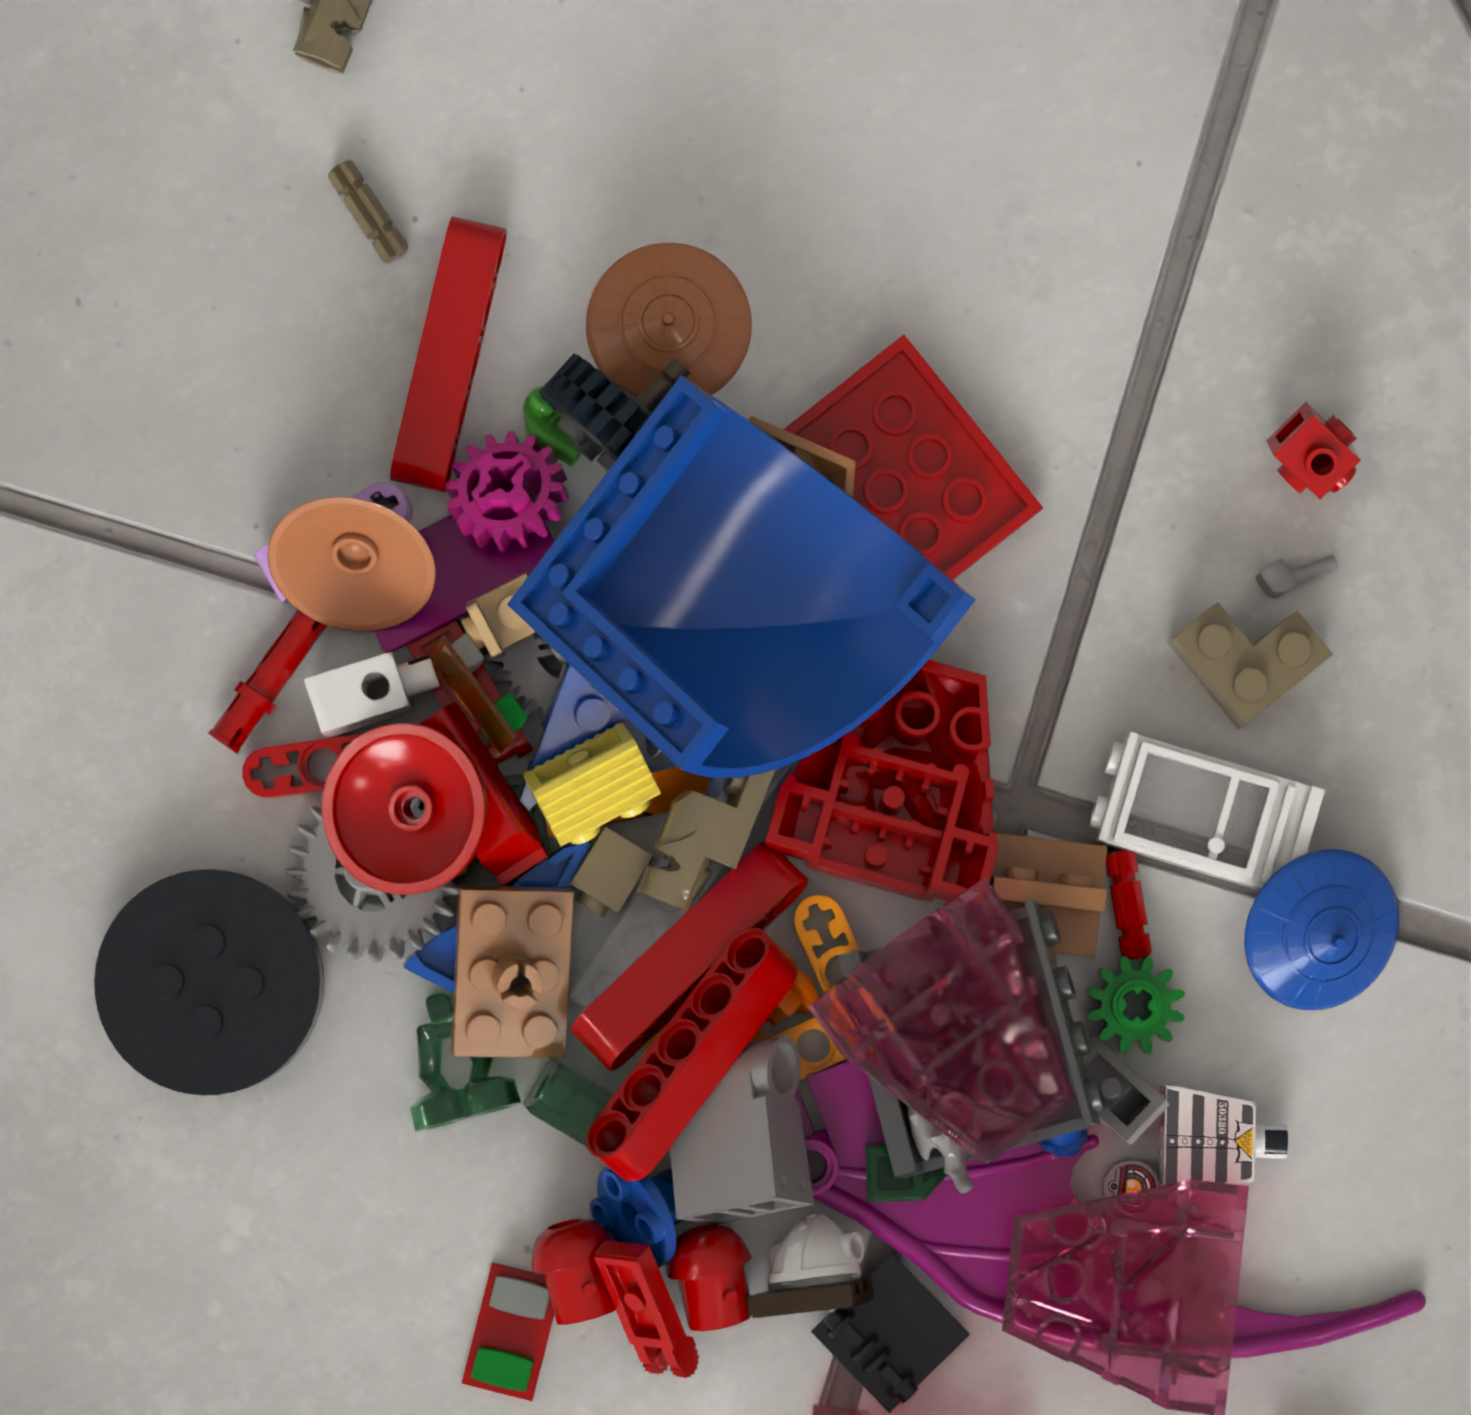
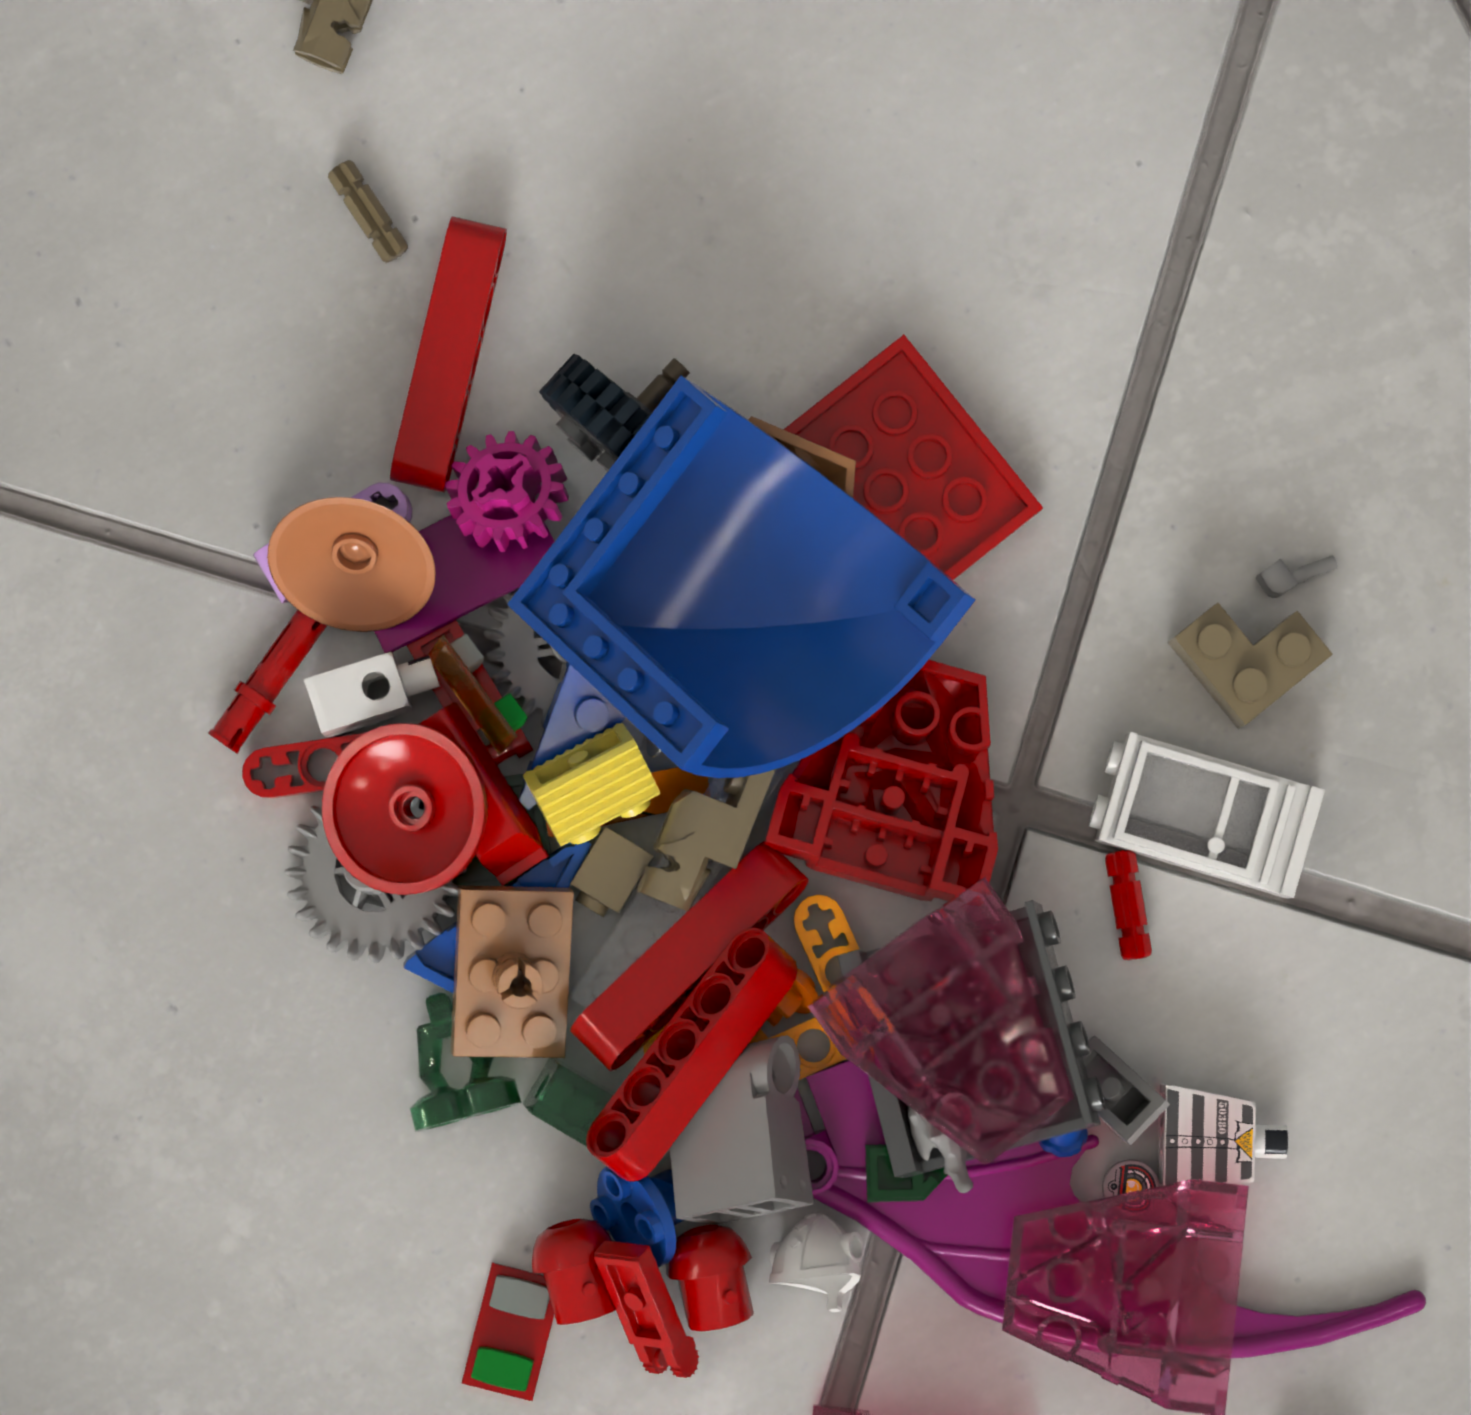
black brick [94,869,324,1095] -> none
tan bracket [461,572,535,658] -> none
bright green arm [523,386,581,467] -> none
nougat hat [586,243,752,398] -> none
dark brown tile [746,1278,874,1318] -> none
black hinge [811,1252,970,1413] -> none
medium nougat bracket [985,833,1107,957] -> none
green gear [1085,956,1185,1054] -> none
blue hat [1244,849,1399,1010] -> none
red brick [1266,402,1361,500] -> none

